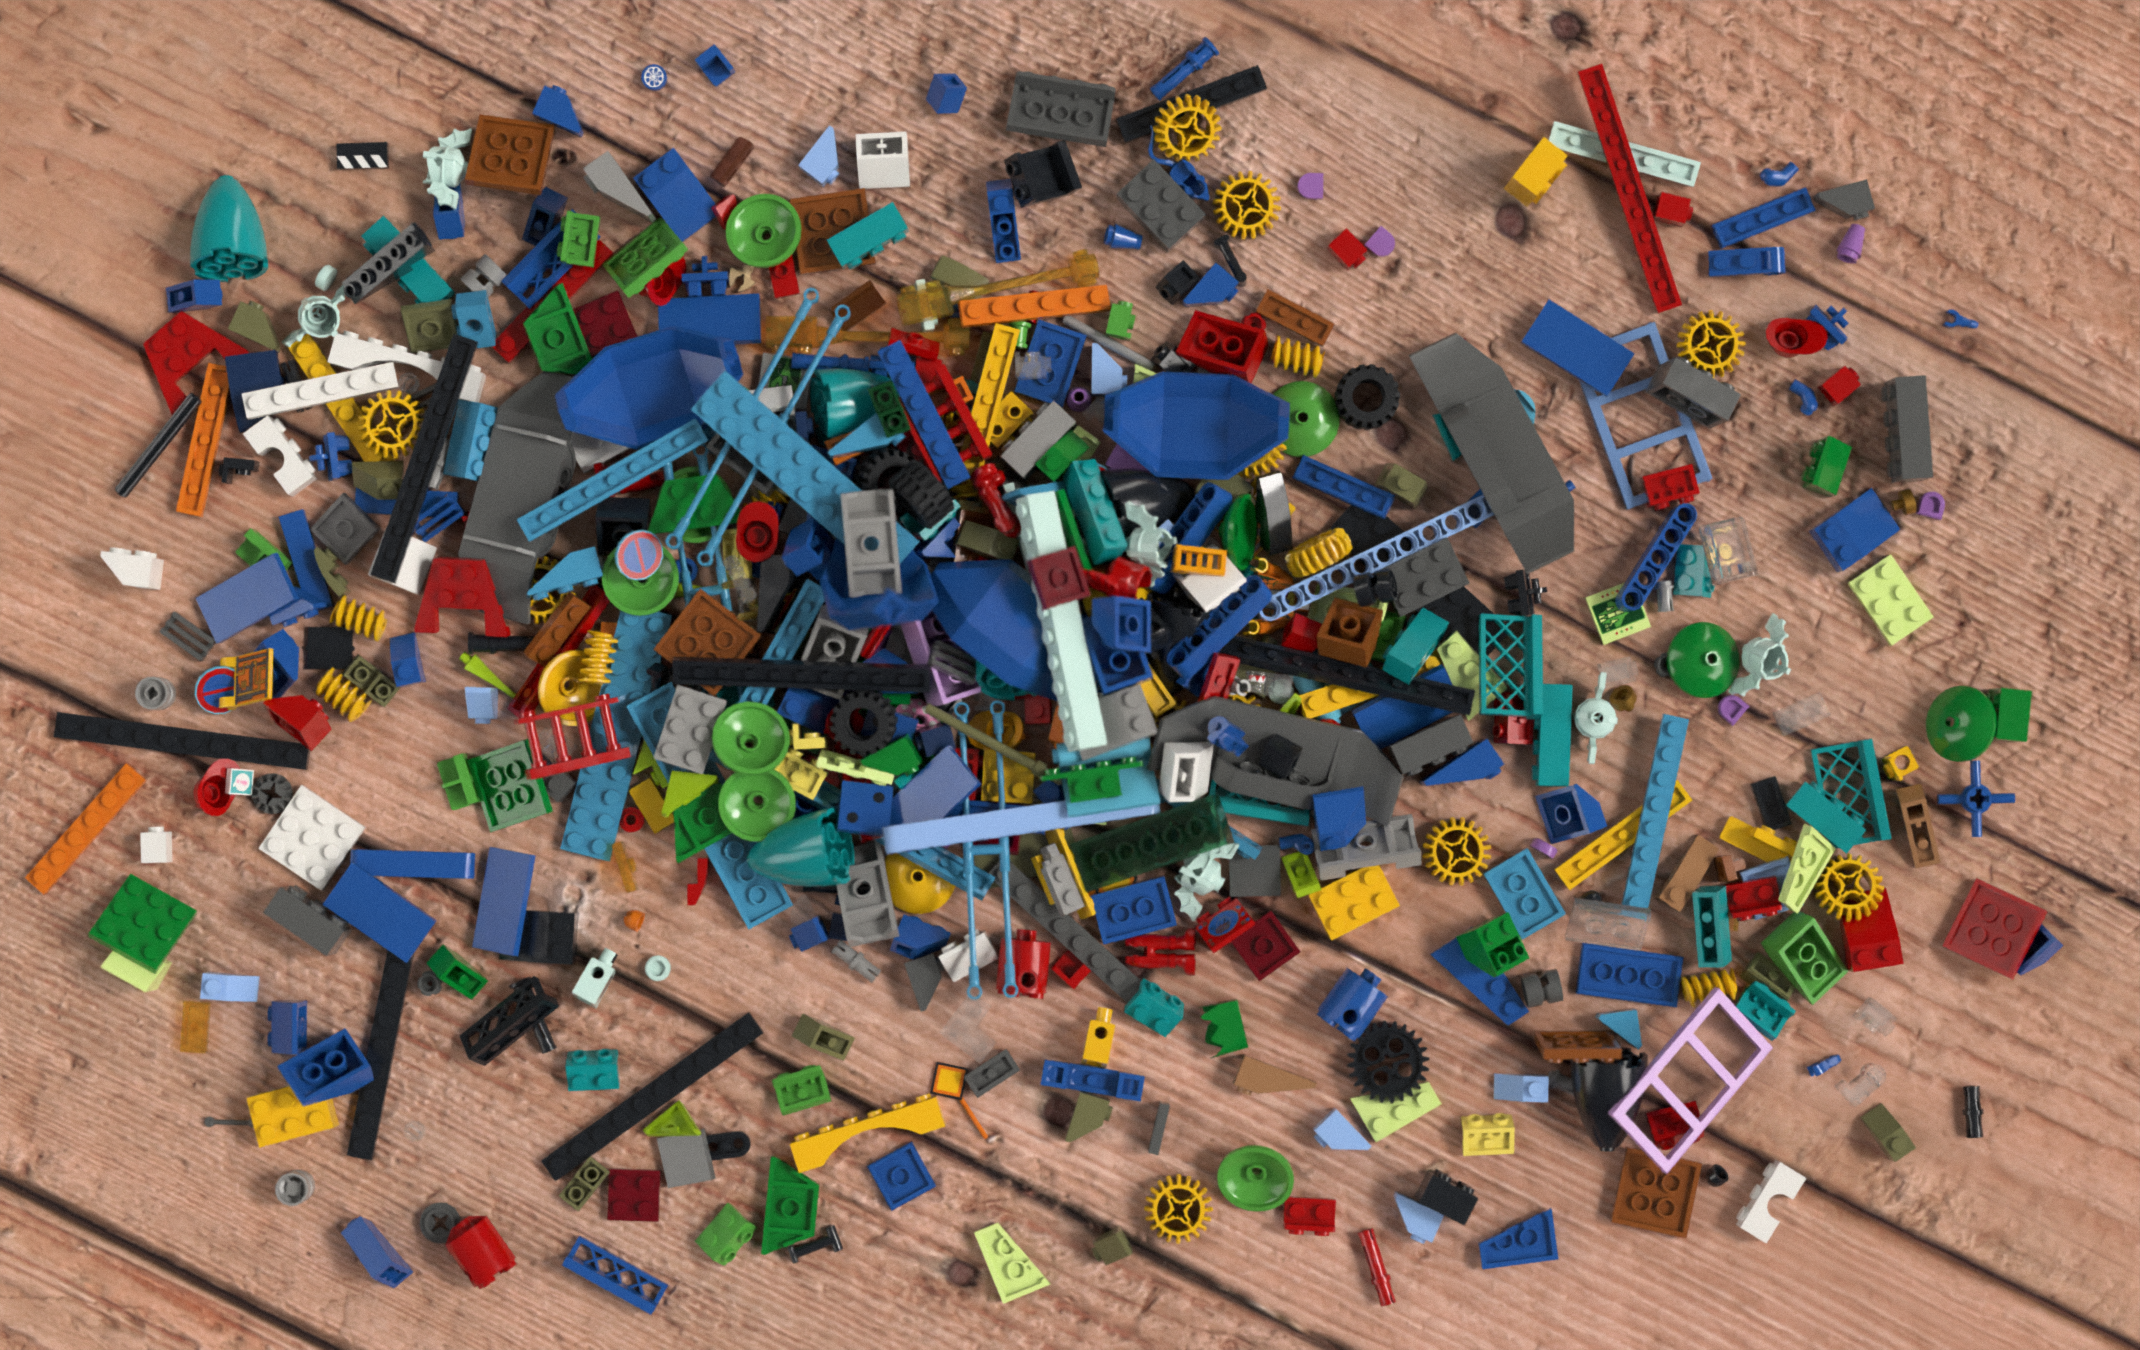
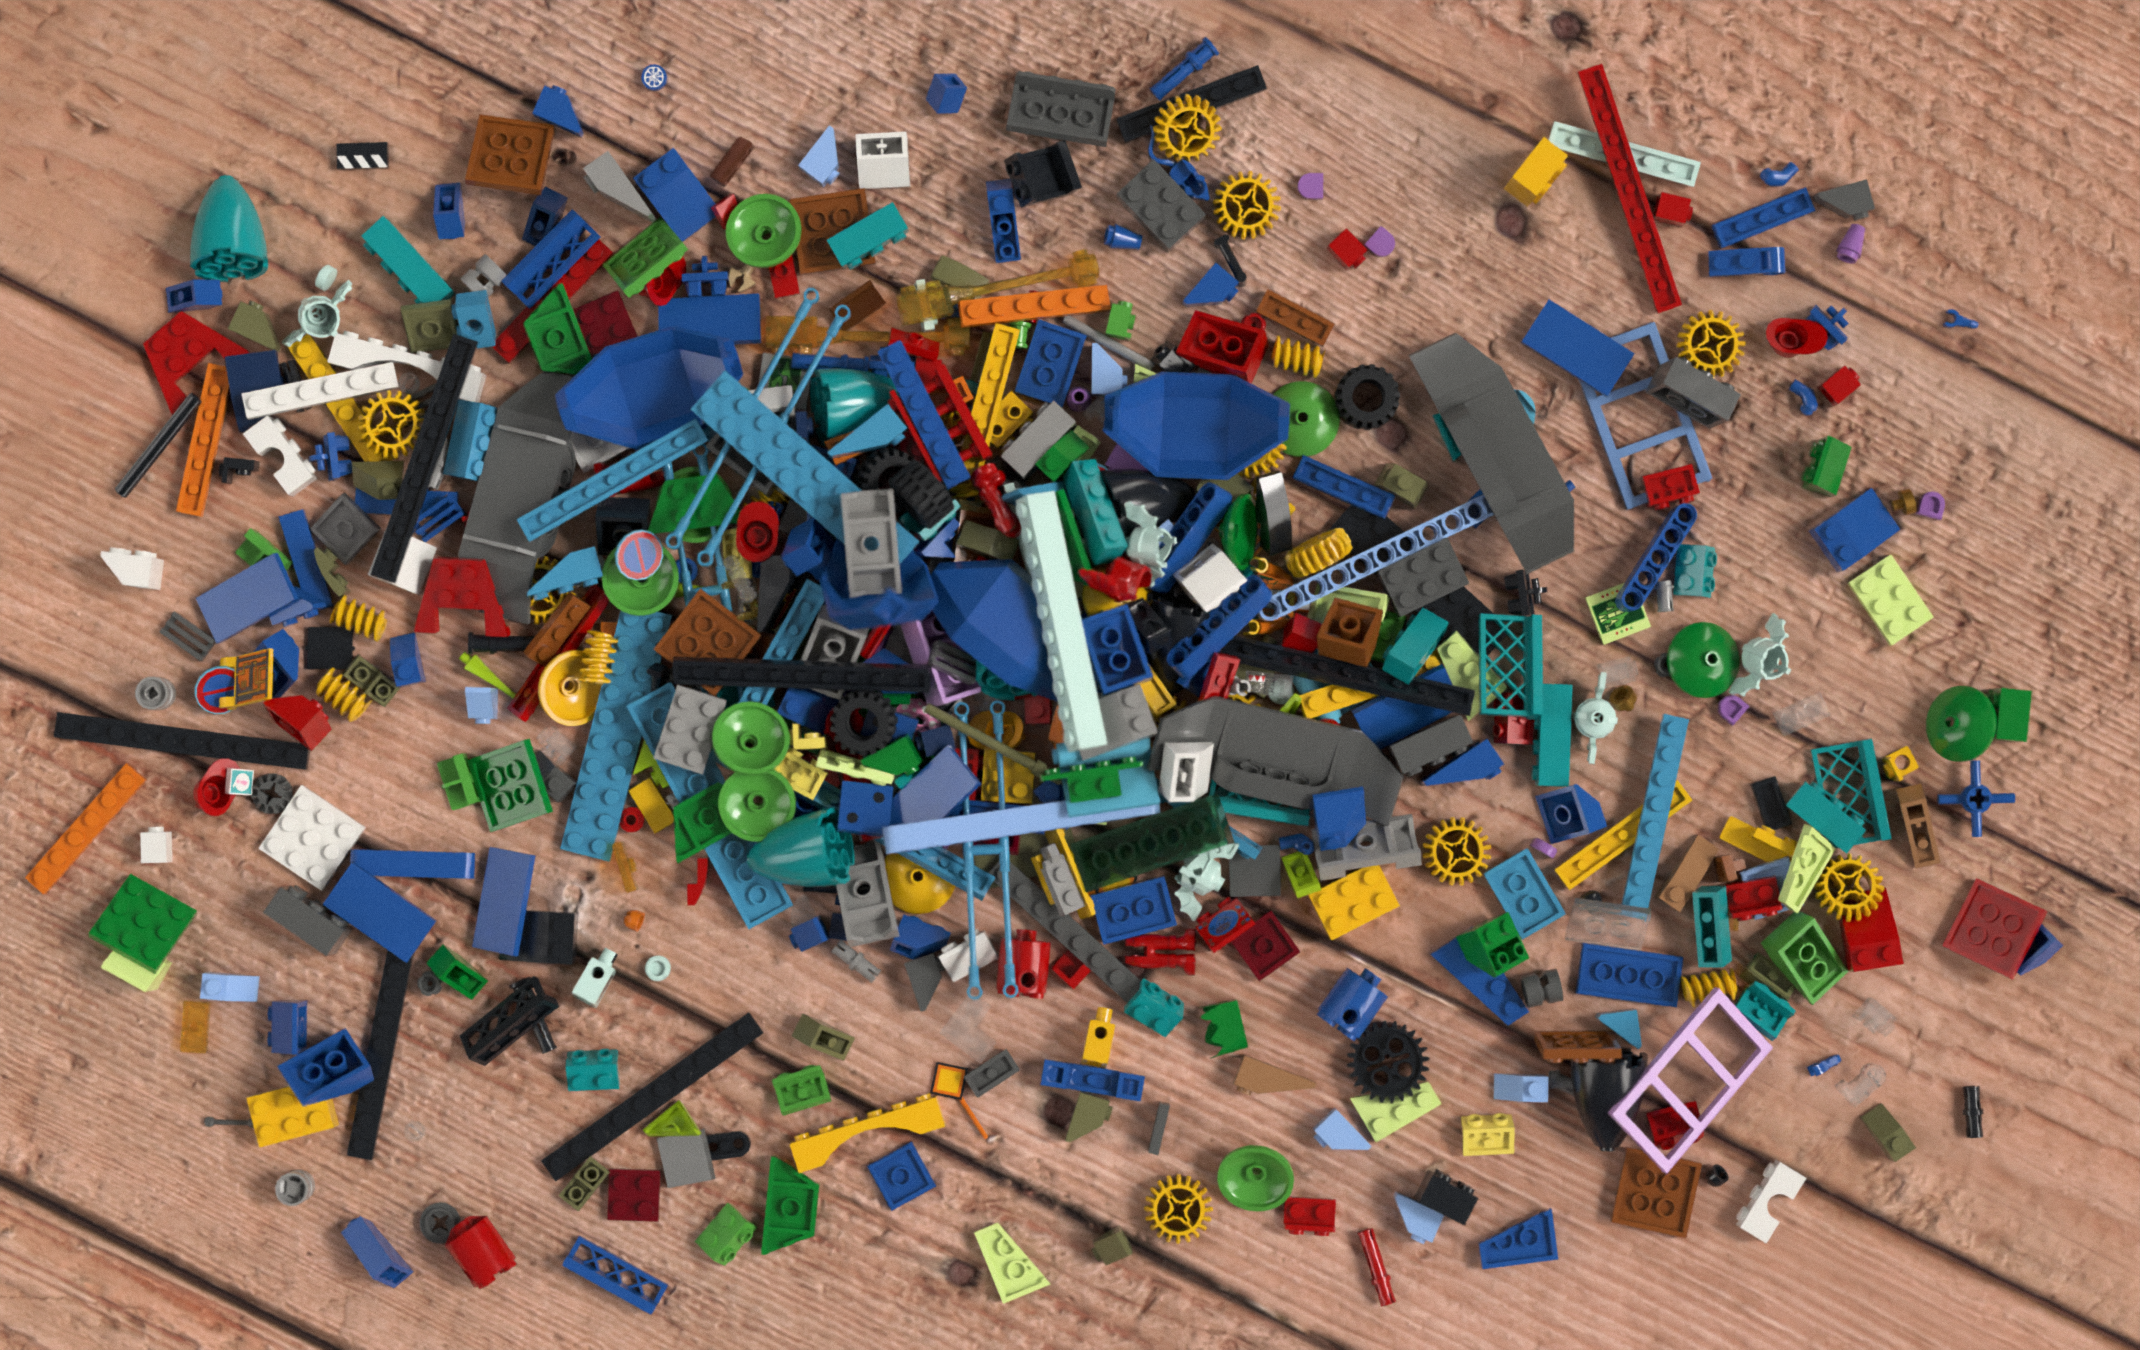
black slope [342,222,435,305] -> none
light aqua helmet [423,129,472,210] -> none
red fence [514,693,631,780] -> none
bright green bracket [557,211,601,268] -> none
lime tile [661,770,719,818] -> none
blue panel [695,44,735,87] -> none
black piece [787,1225,843,1264] -> none
dark green slope [867,379,911,438] -> none
clear brick [1015,352,1051,380] -> none
dark red plate [1026,546,1091,611] -> none
blue slope [1092,596,1151,653] -> none
black bracket [1156,260,1201,305] -> none
light orange slope [1171,544,1227,577] -> none
blue hips [1207,716,1249,756] -> none
black panel [1259,734,1303,779] -> none
black wheel [1354,568,1398,607] -> none
clear container [1699,517,1758,586] -> none
dark grey brick [1881,375,1933,483] -> none

